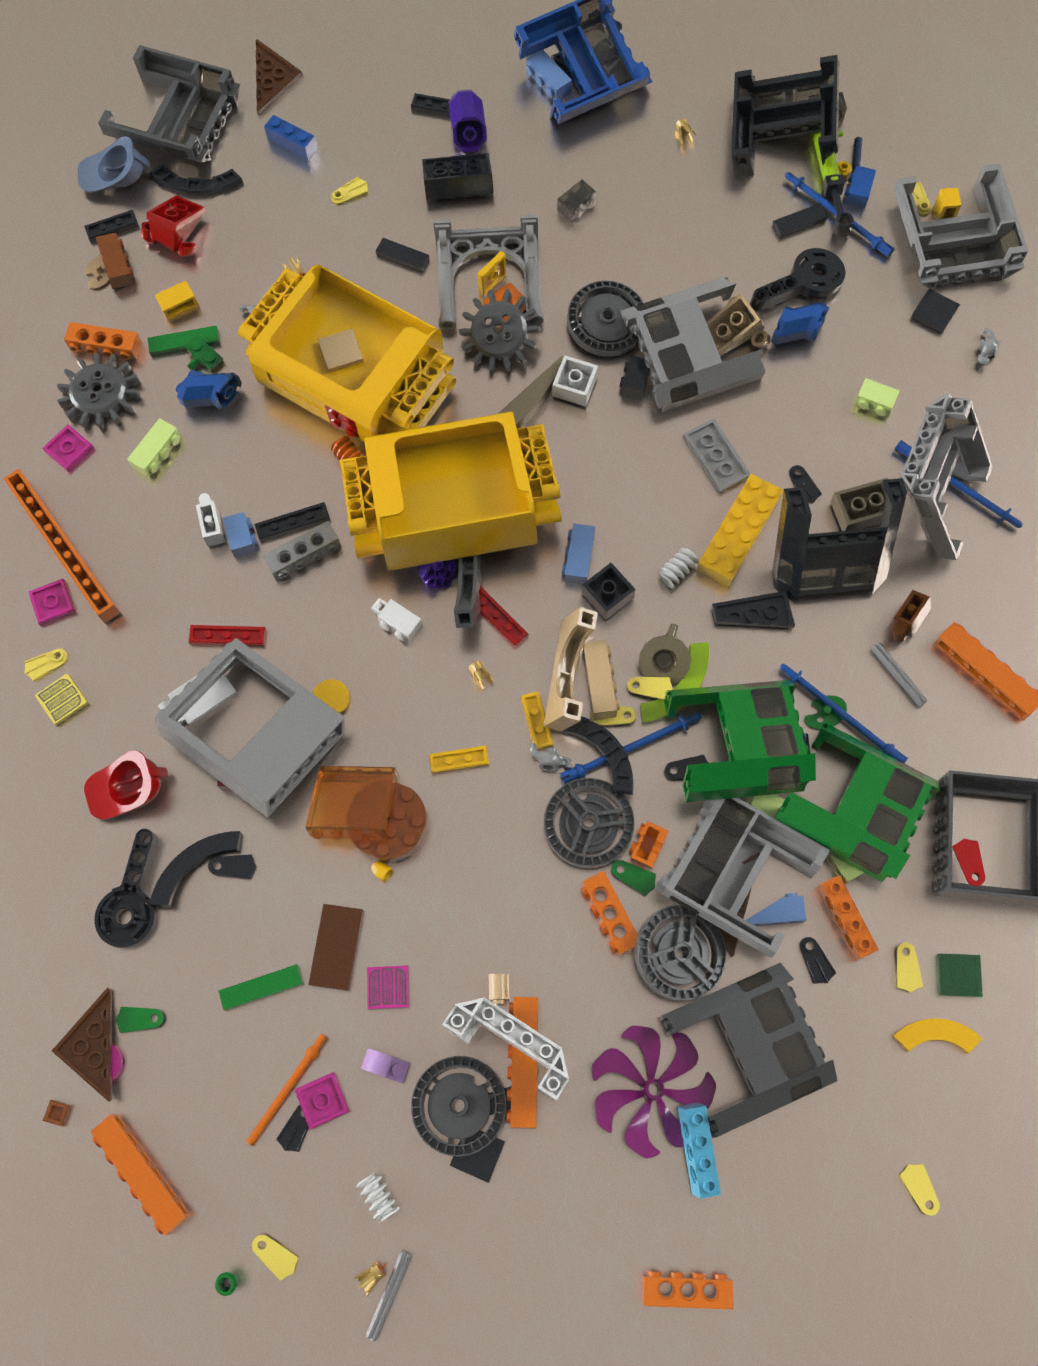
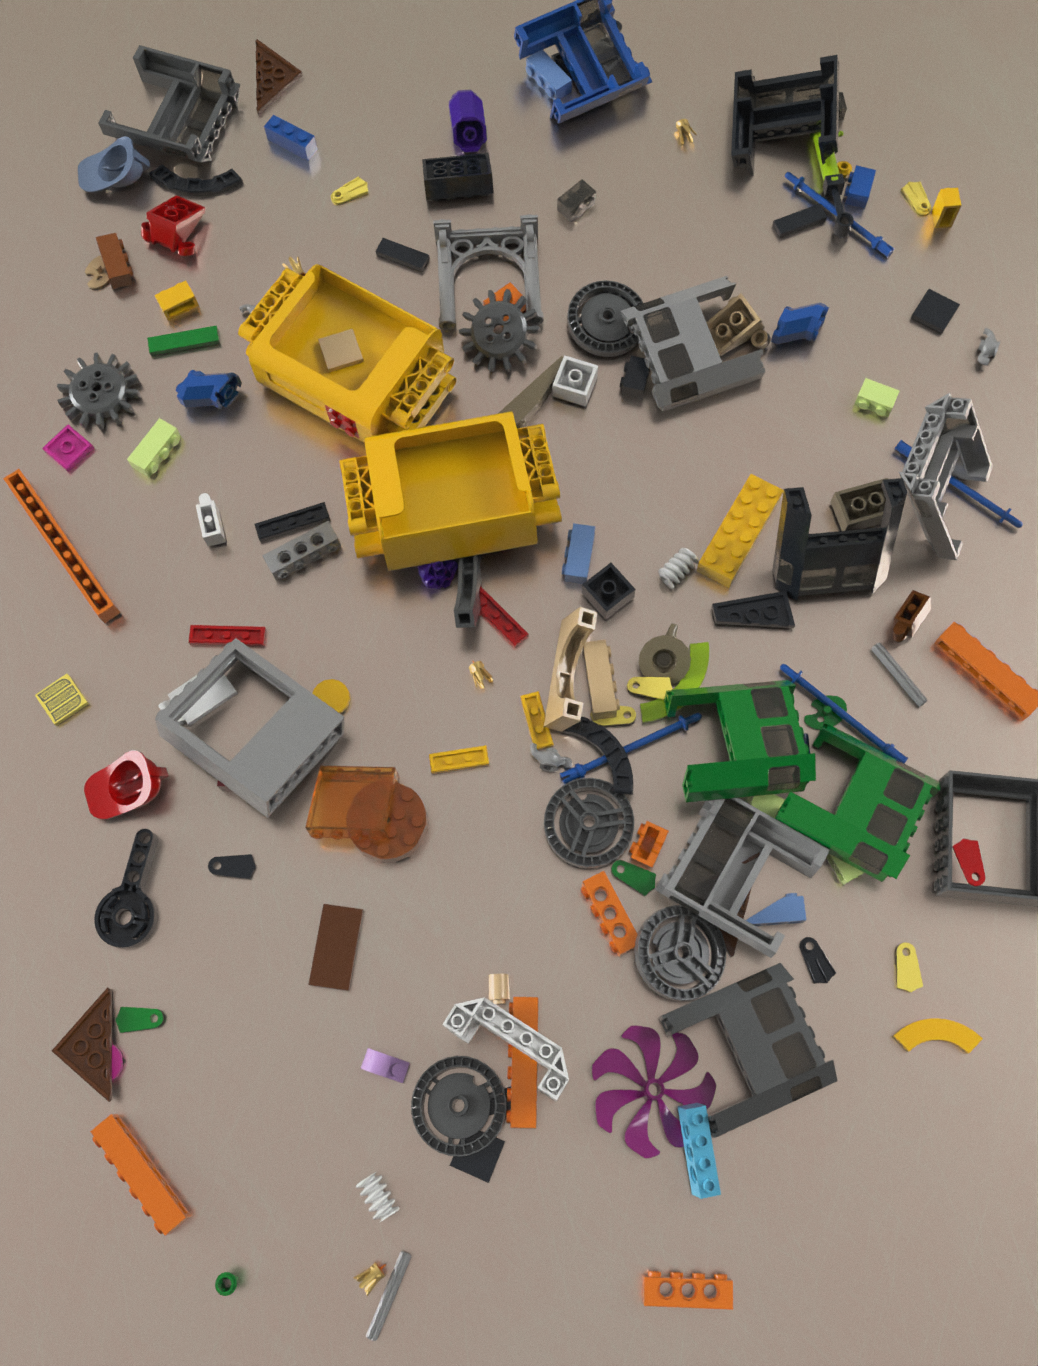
light yellow piece [25,649,68,682] -> none
dark pink tile [28,578,76,626] -> none
dark orange tile [43,1100,72,1127] -> none
orange brick [64,322,142,360] -> none
black tile [84,210,139,243] -> none
black tile [149,831,242,907] -> none
green plate [184,334,223,372] -> none
green tile [218,964,303,1011] -> none
medium blue brick [222,512,257,557] -> none
orange bar [246,1033,327,1146] -> none
light yellow piece [252,1234,298,1281] -> none
black piece [276,1105,309,1152] -> none
dark pink tile [294,1072,349,1130] -> none
orange piece [330,436,363,460] -> none
tile [367,965,409,1010] -> none
white brick [371,598,423,643] -> none
yellow hose [371,861,393,882] -> none
black tile [411,93,450,117] -> none
yellow tile [477,251,507,297] -> none
black piece [665,755,709,779] -> none
light grey tile [683,419,751,494] -> none
black beam [750,248,846,312] -> none
black piece [789,465,822,503] -> none
orange brick [817,875,879,961] -> none
dark blue piece [852,137,863,170] -> none
light grey piece [894,163,1028,291] -> none
light yellow piece [899,1164,940,1216] -> none
clear green tile [937,953,983,997] -> none

